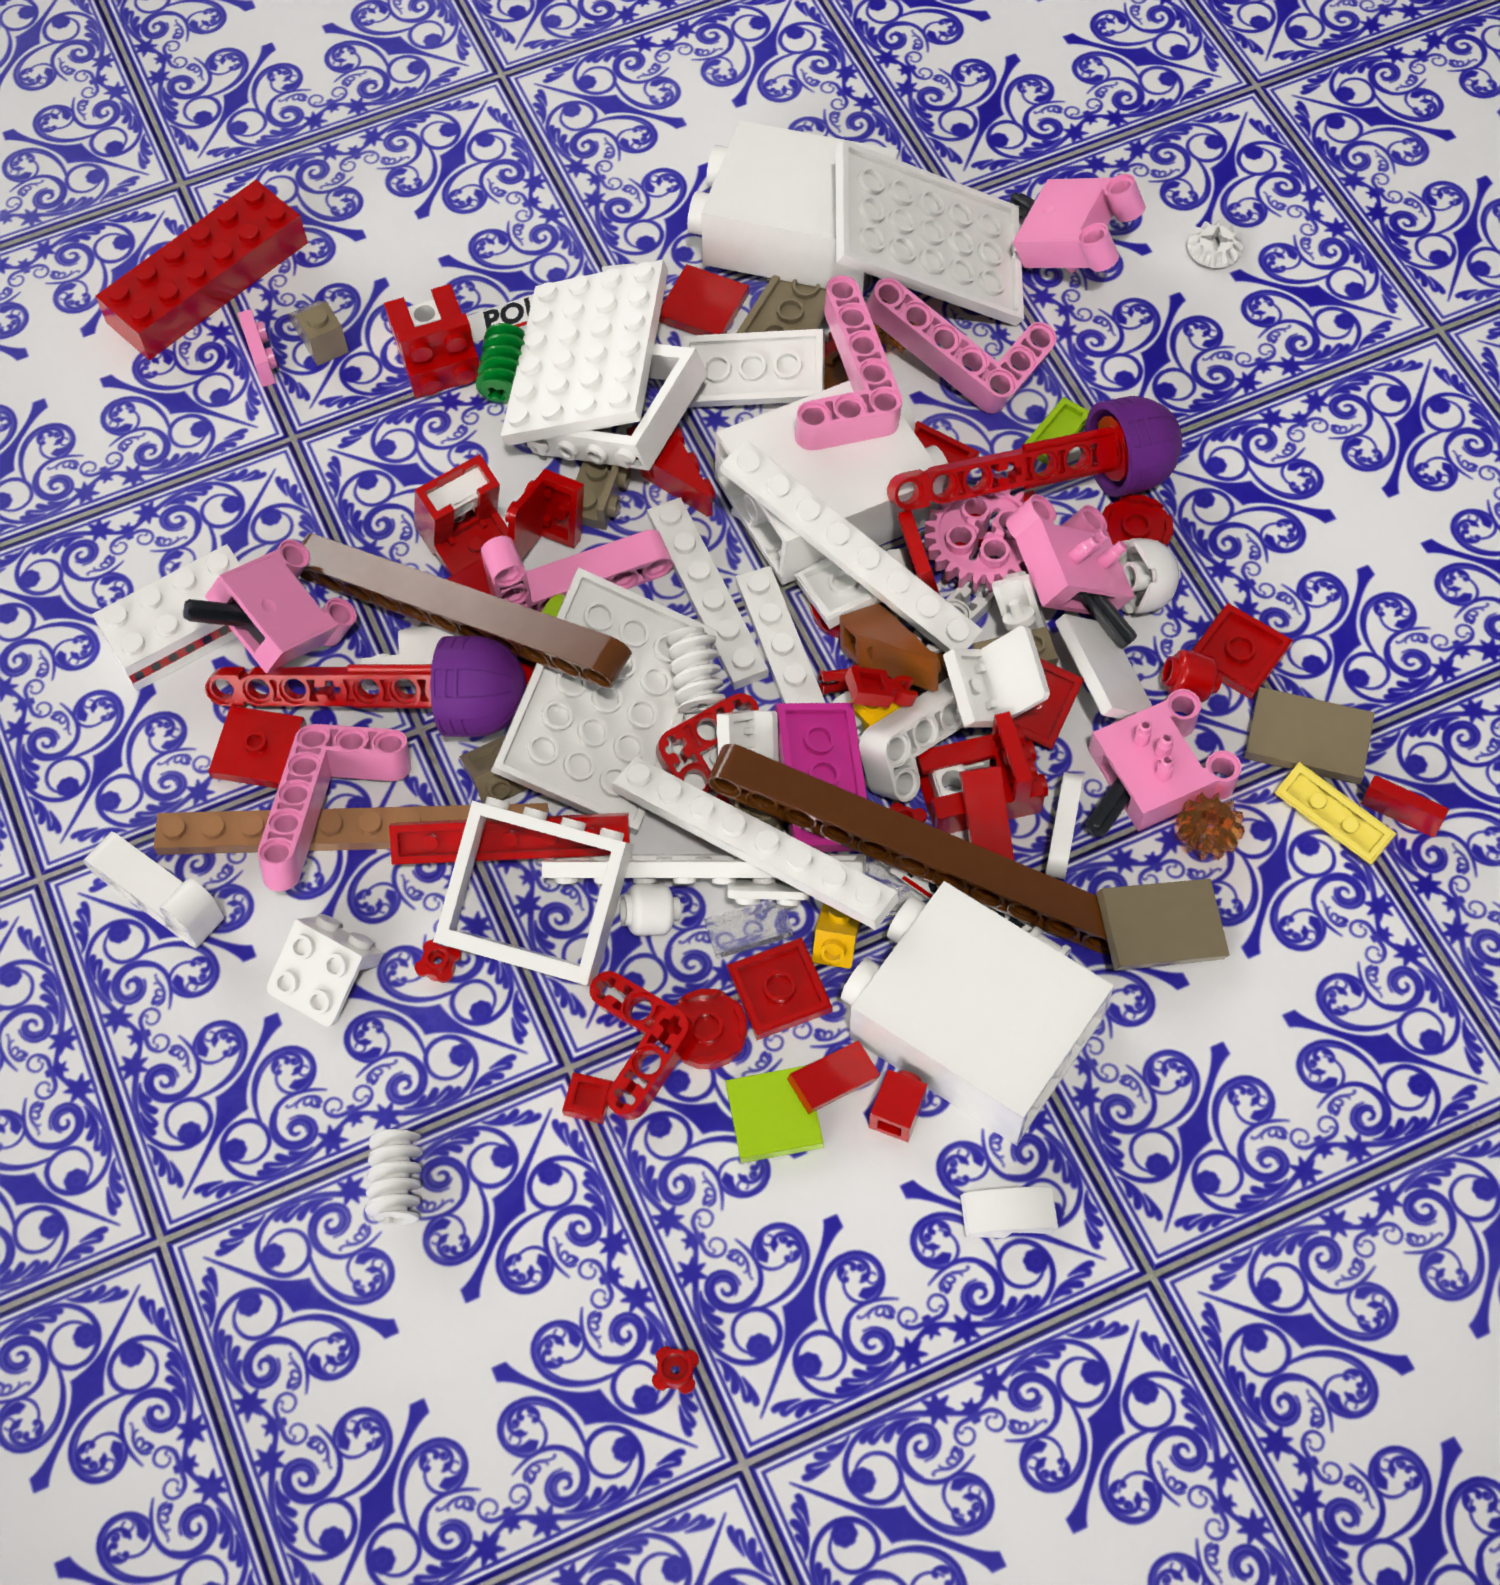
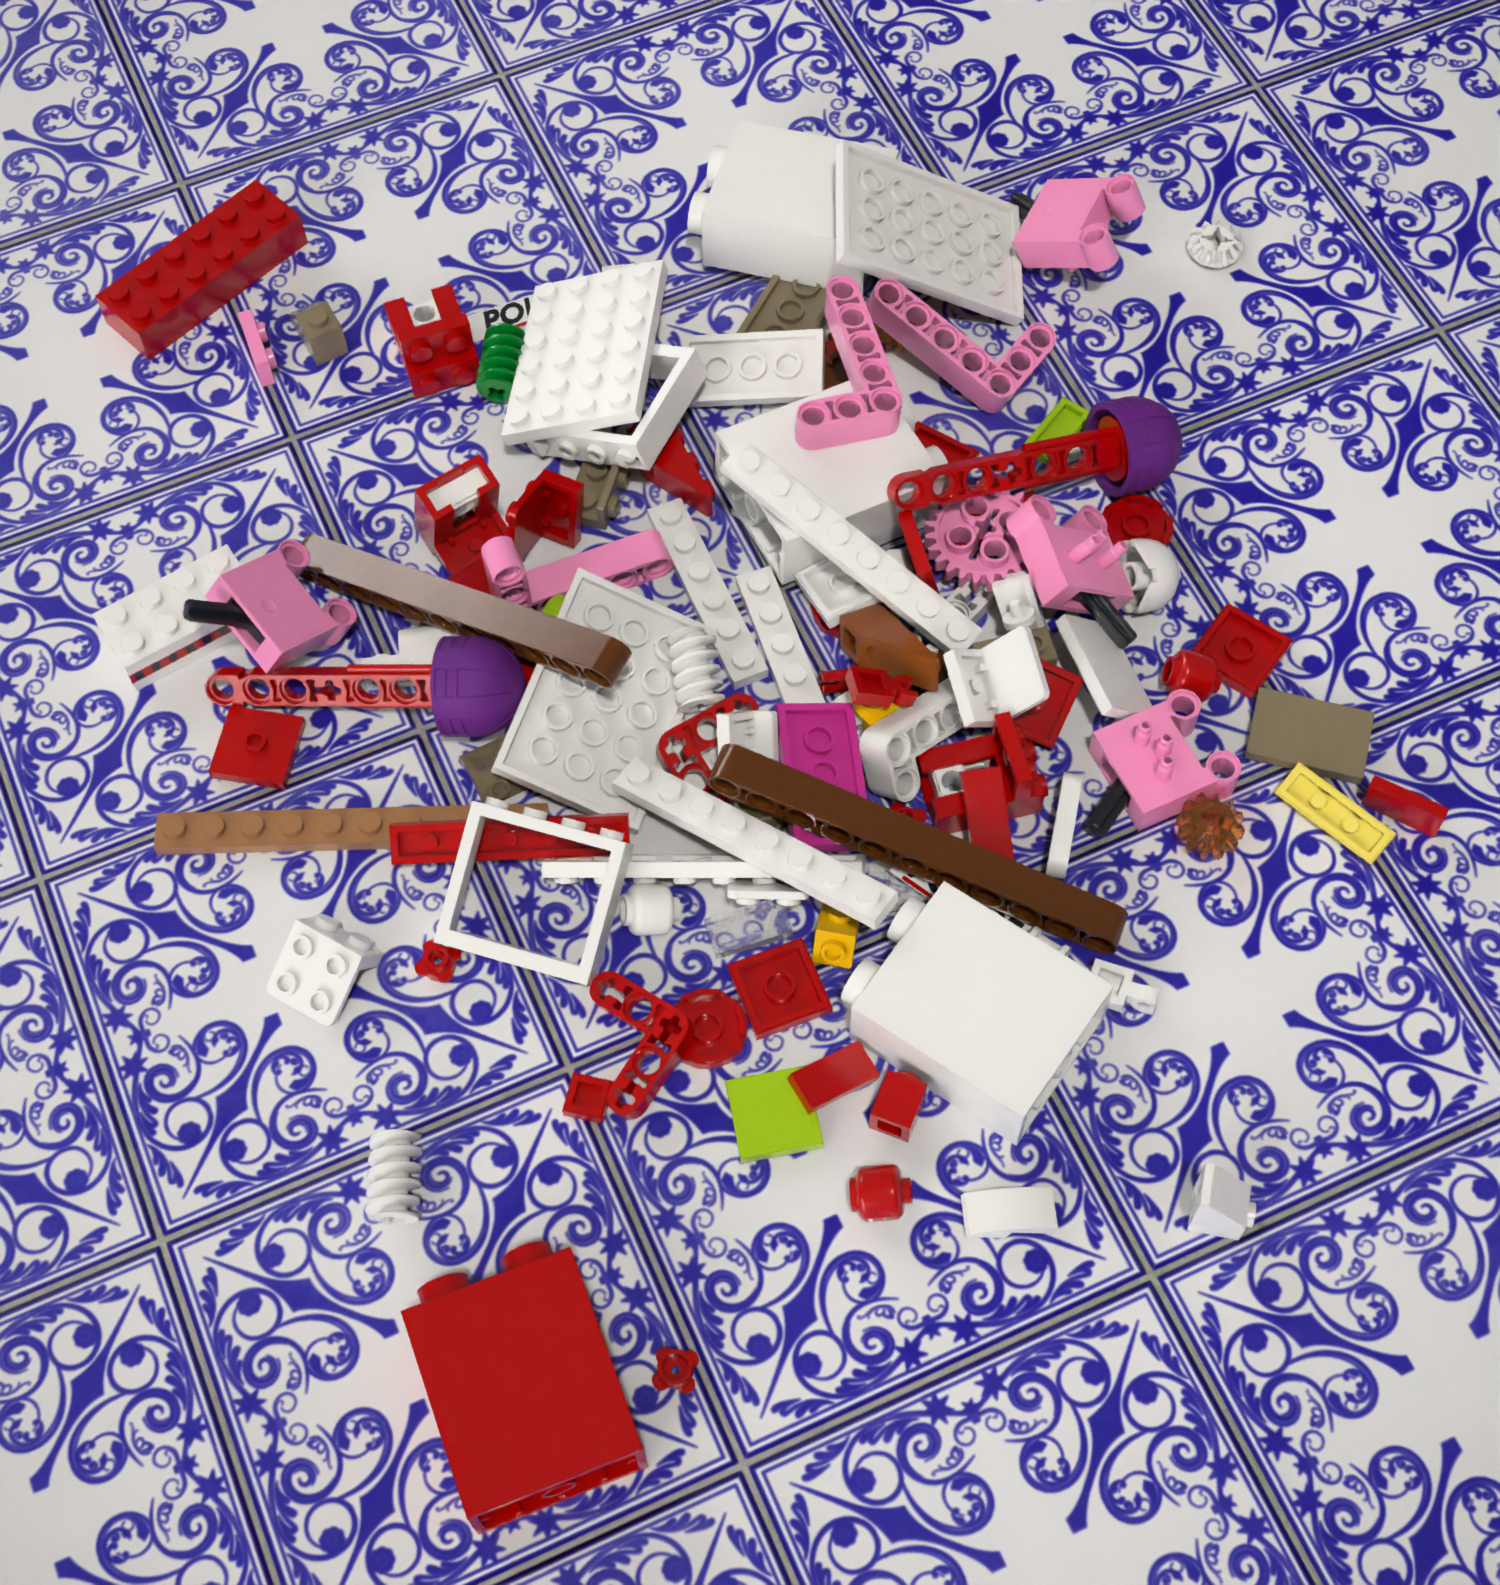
white beam [83,831,224,949] -> none
bright pink beam [258,724,411,891] -> none
red tile [659,264,749,335] -> none
dark tan tile [1096,879,1230,971] -> none
none -> red brick [401,1241,649,1535]
none -> red head [849,1164,913,1222]
none -> white plate [1091,958,1159,1015]
none -> white slope [1187,1163,1256,1241]

